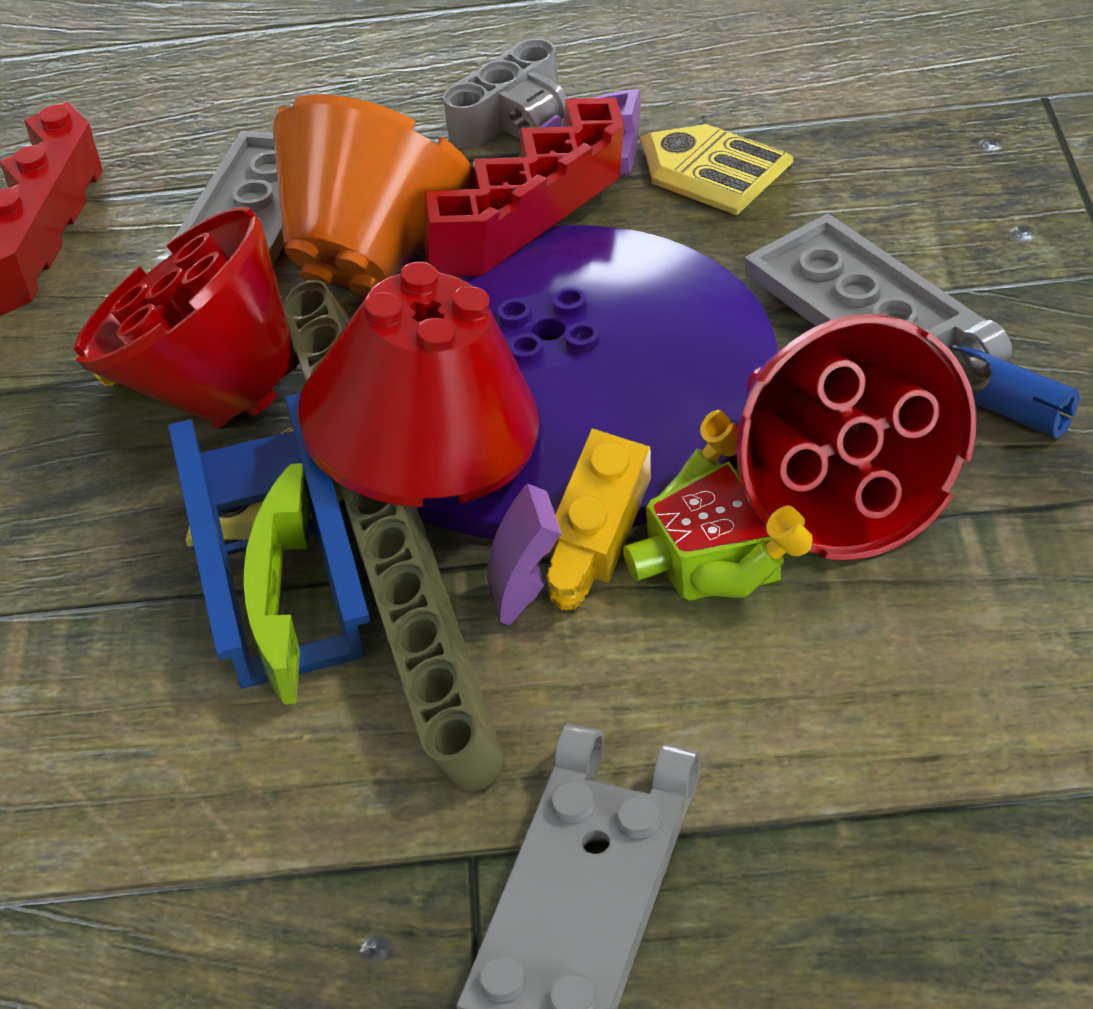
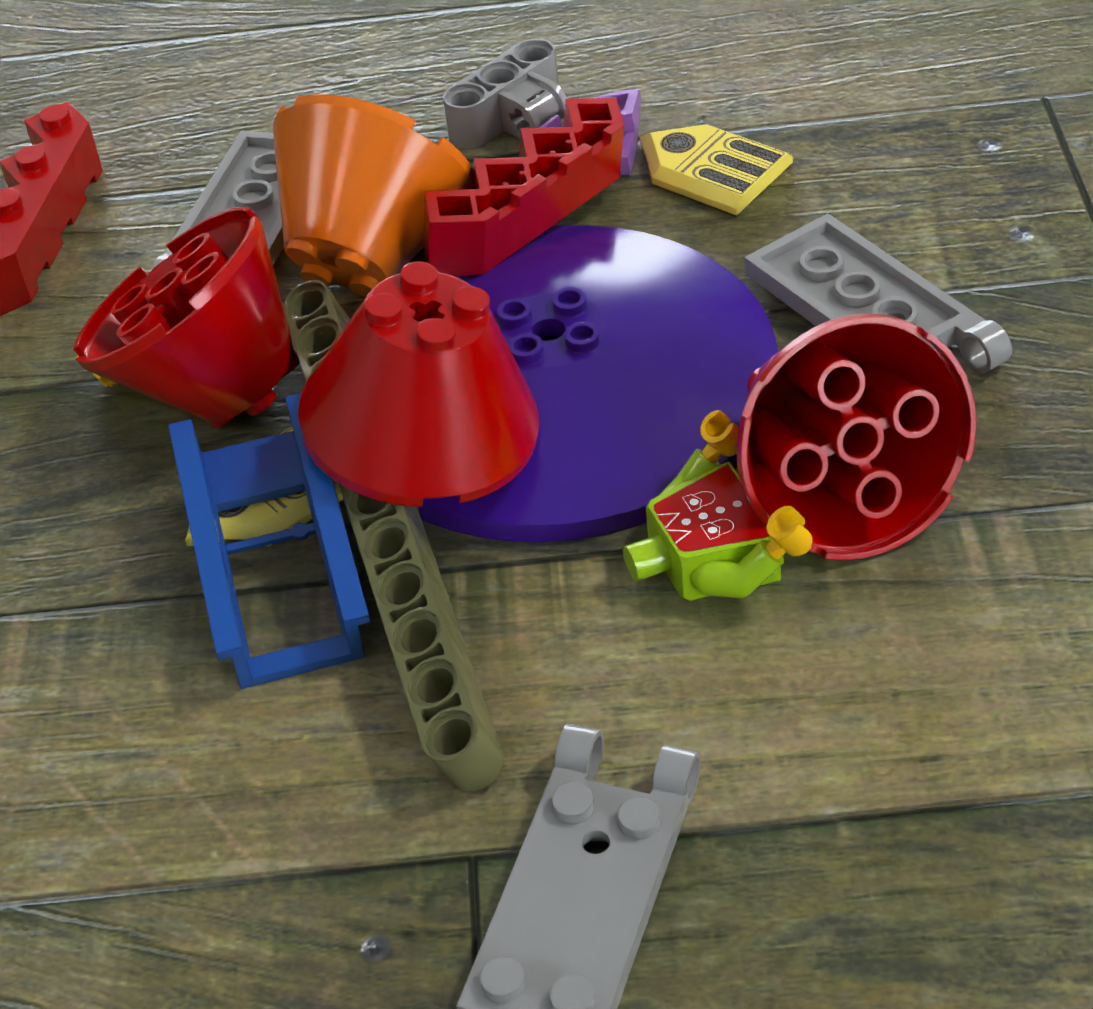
lime slope [243,463,311,705] -> none
medium lavender slope [487,484,562,625] -> none
yellow hinge [546,428,651,611] -> none
blue piece [956,347,1080,438] -> none

